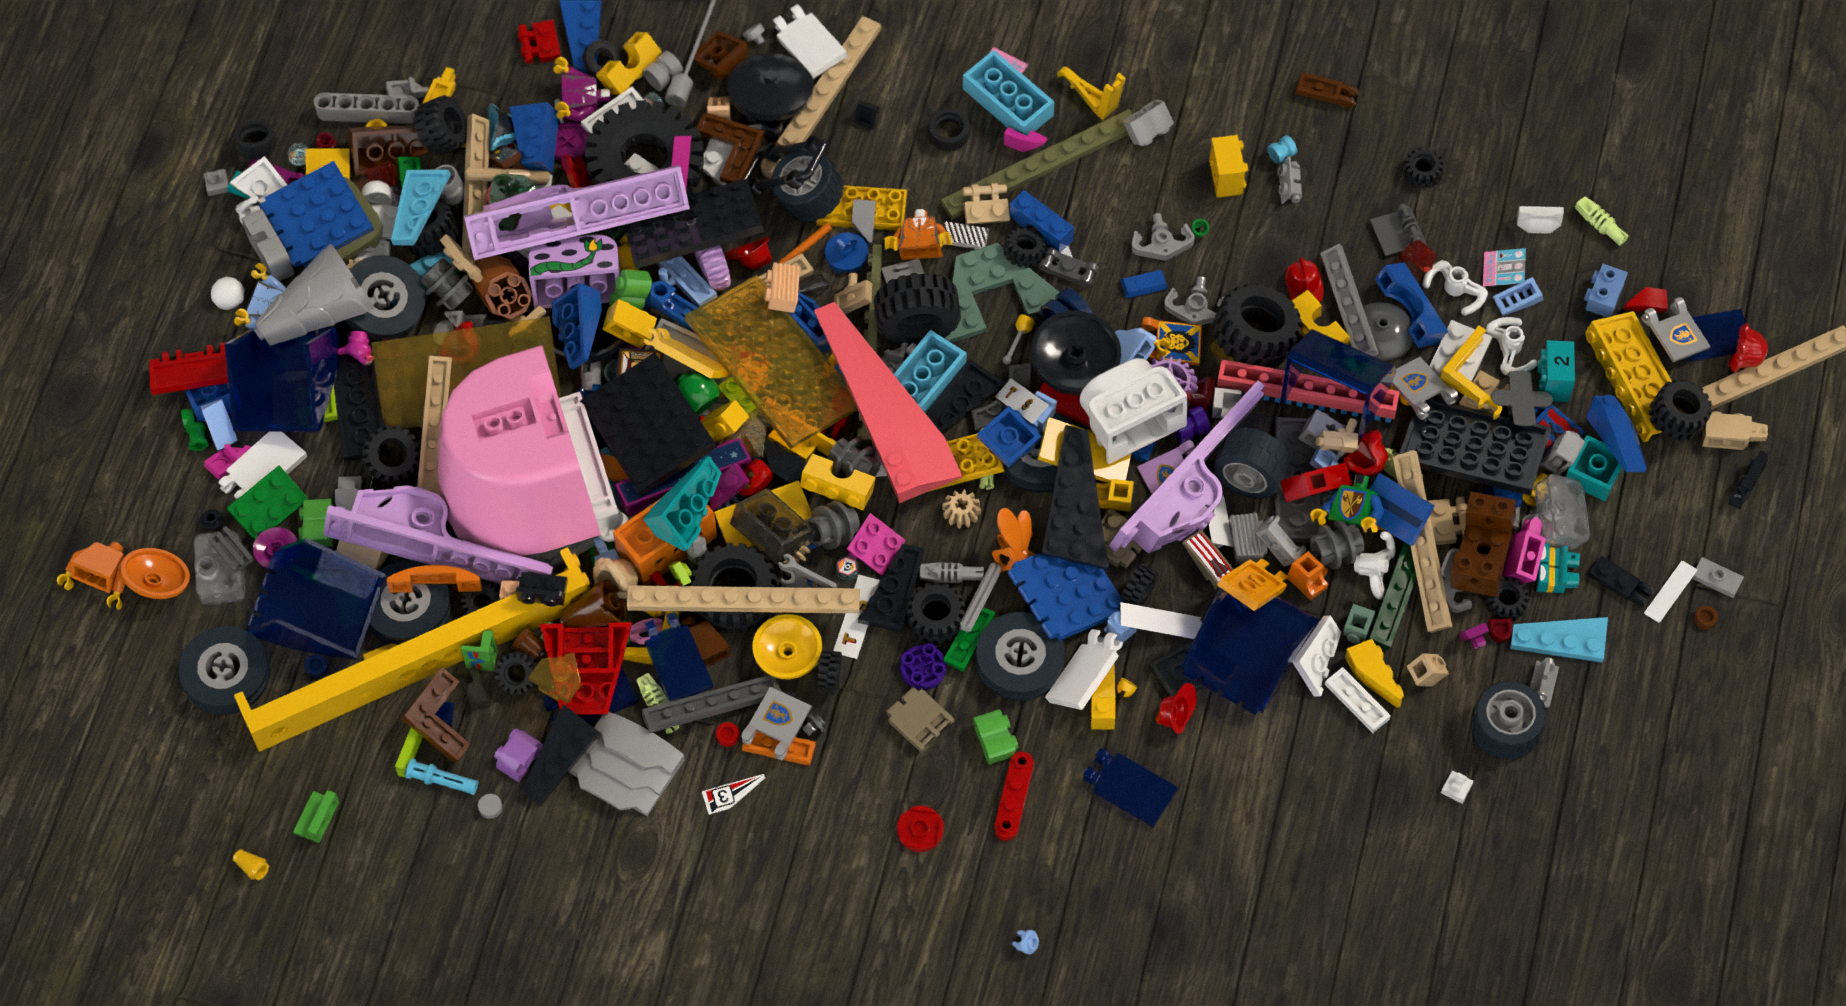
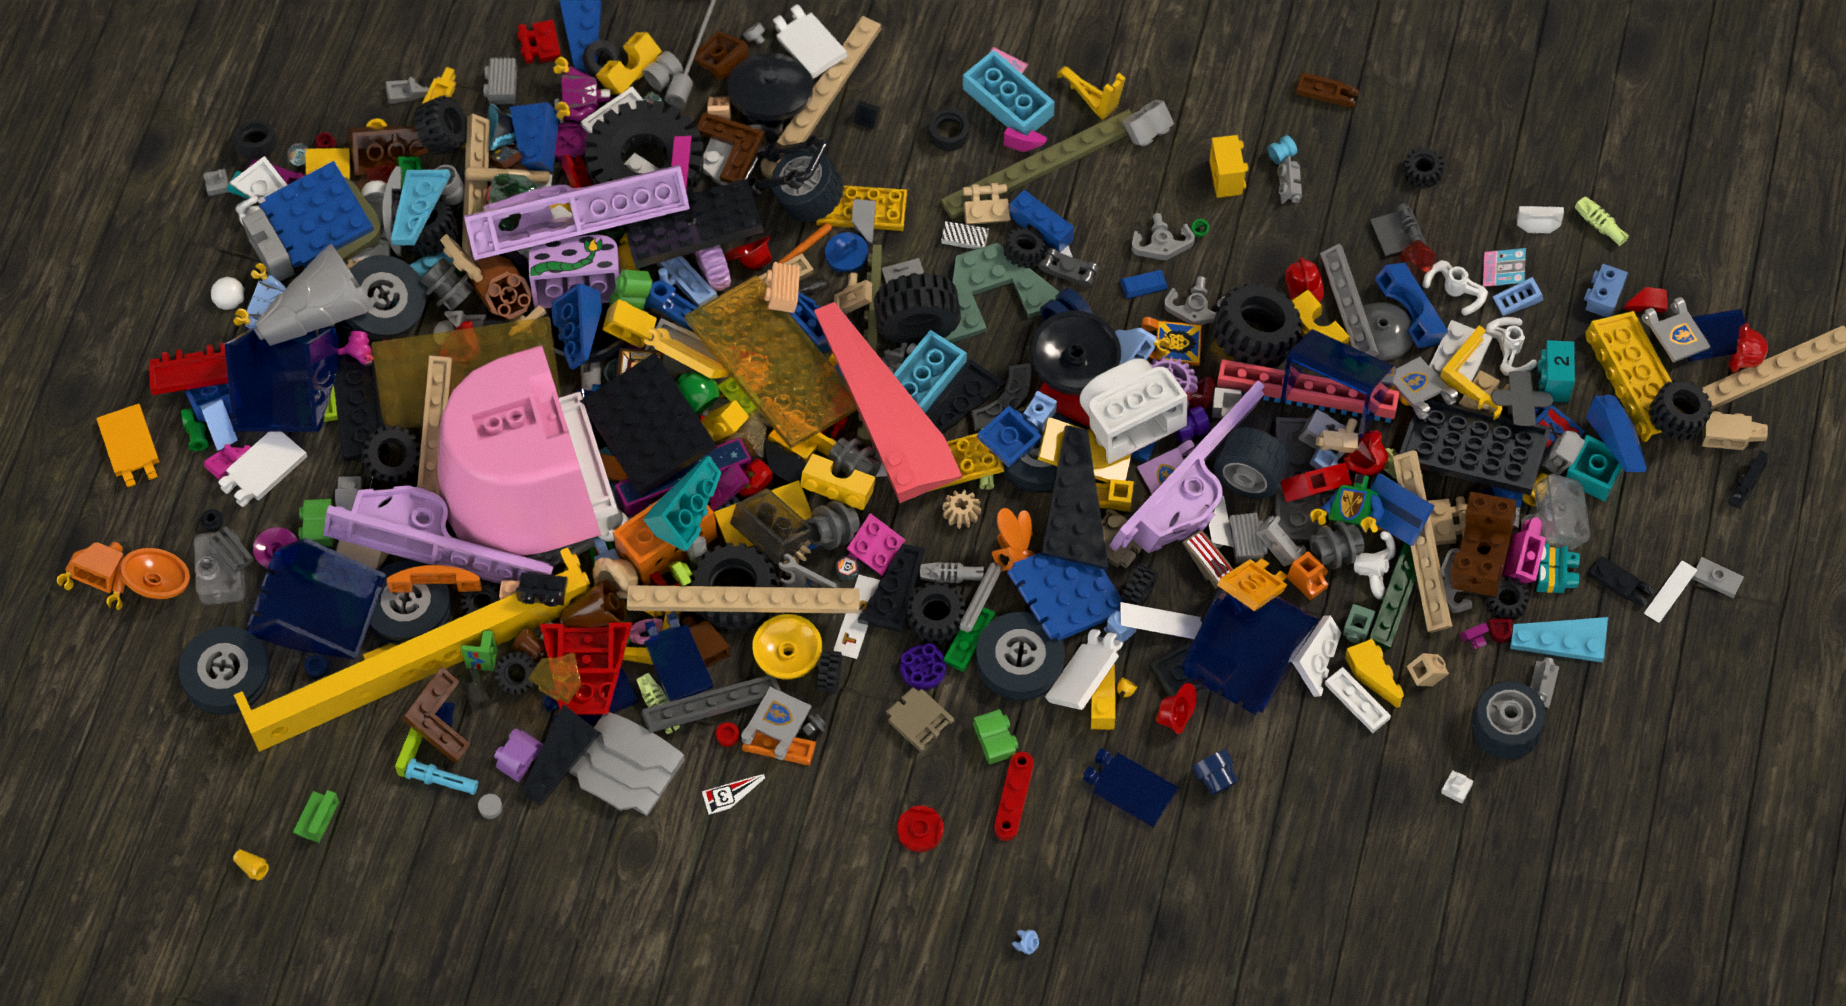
green plate [226,465,309,542] -> none
light grey beam [314,93,419,124] -> none
orange torso [884,209,953,260] -> none
white sticker [995,379,1049,424] -> none
hinge [1002,315,1035,365] -> none
reddish brown tile [1694,605,1718,630] -> none
none -> light orange tile [96,404,160,488]
none -> light grey slope [383,166,402,256]
none -> light grey brick [484,58,517,104]
none -> dark blue piece [1192,749,1239,795]

